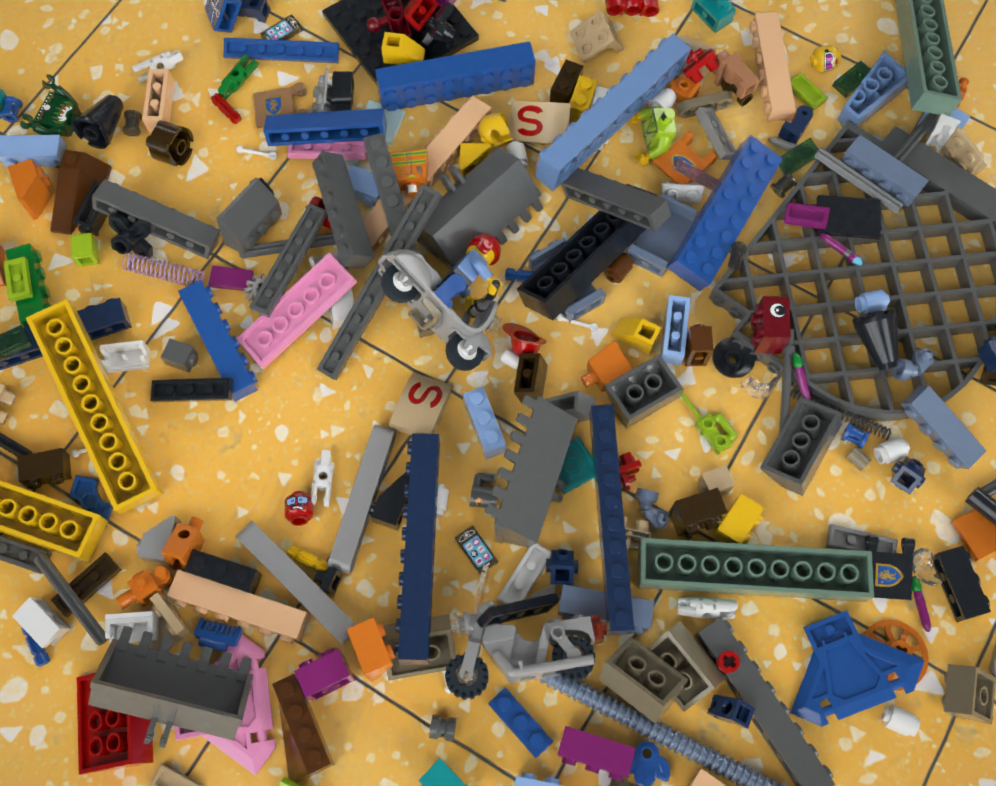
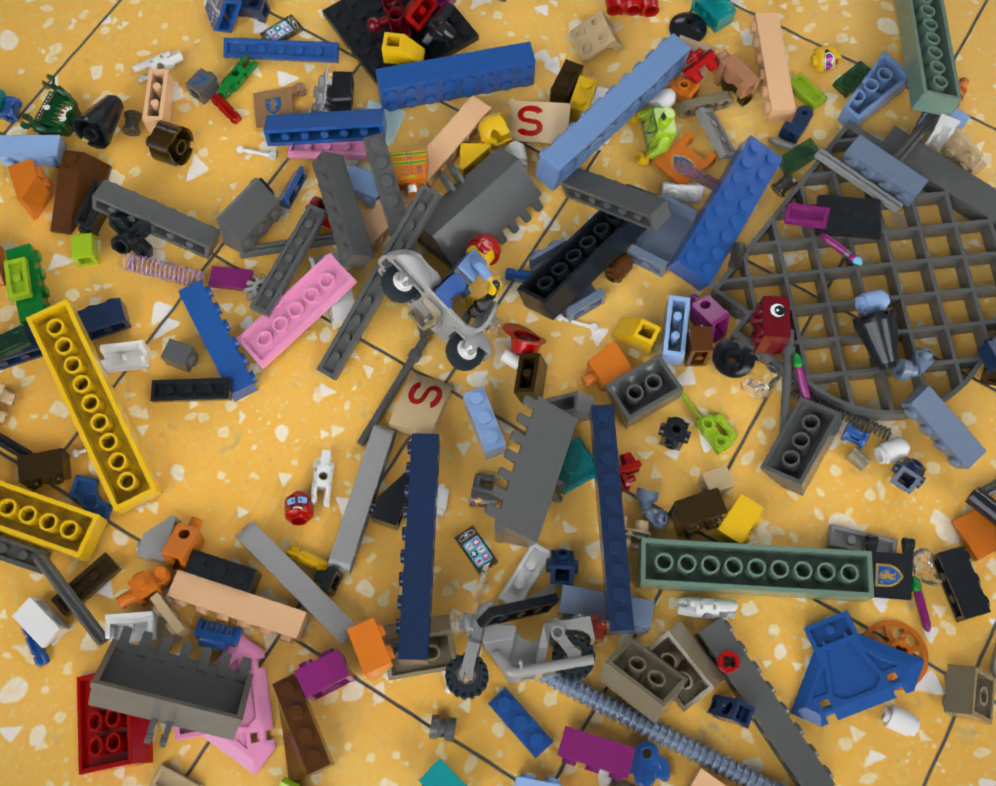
none -> dark grey brick [185,68,219,105]
none -> blue slope [278,166,307,209]
none -> dark grey bar [357,336,429,447]
none -> black brick [658,417,691,451]
none -> black dish [669,12,707,42]
none -> magenta torso [688,294,730,343]

